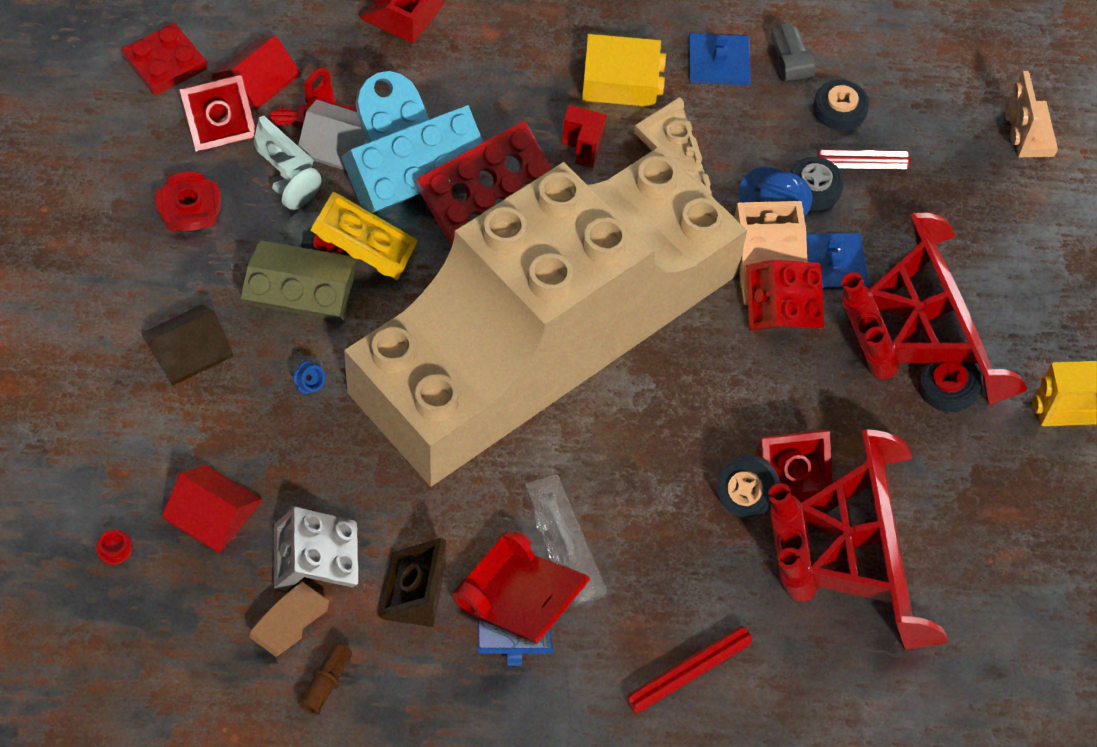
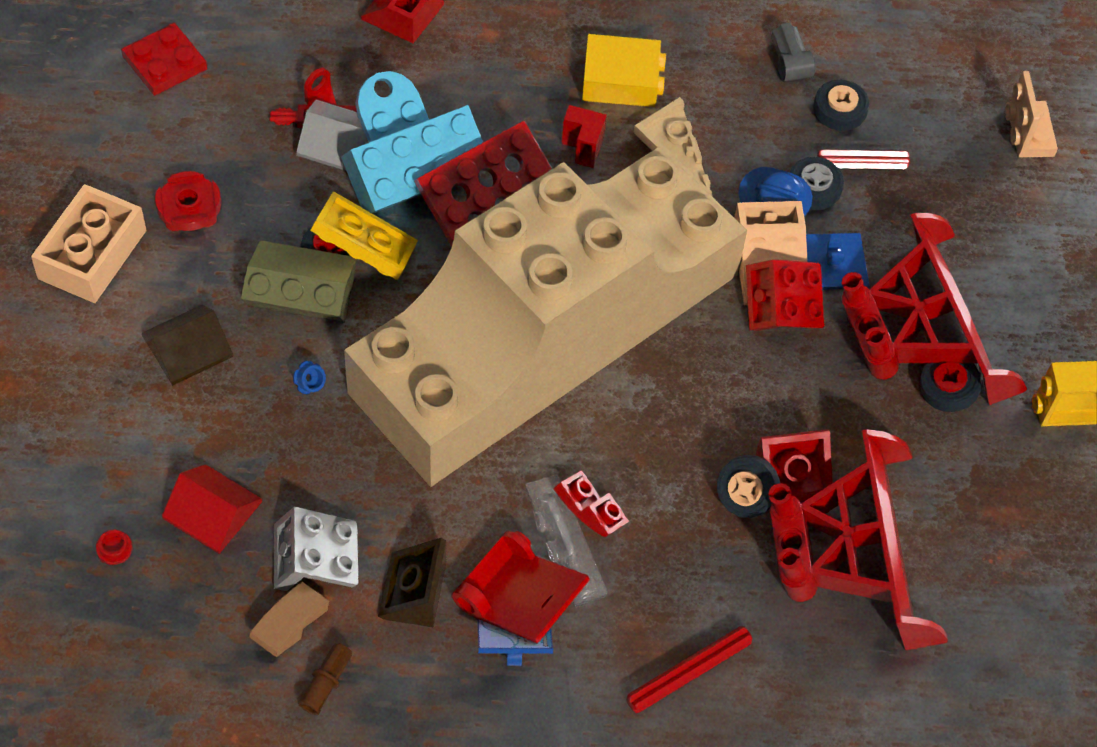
red slope [179,74,256,152] -> none
red slope [212,35,300,110] -> none
light aqua piece [253,116,321,210] -> none
blue piece [689,33,751,85] -> none
none -> light nougat brick [31,184,147,303]
none -> red slope [553,470,629,538]

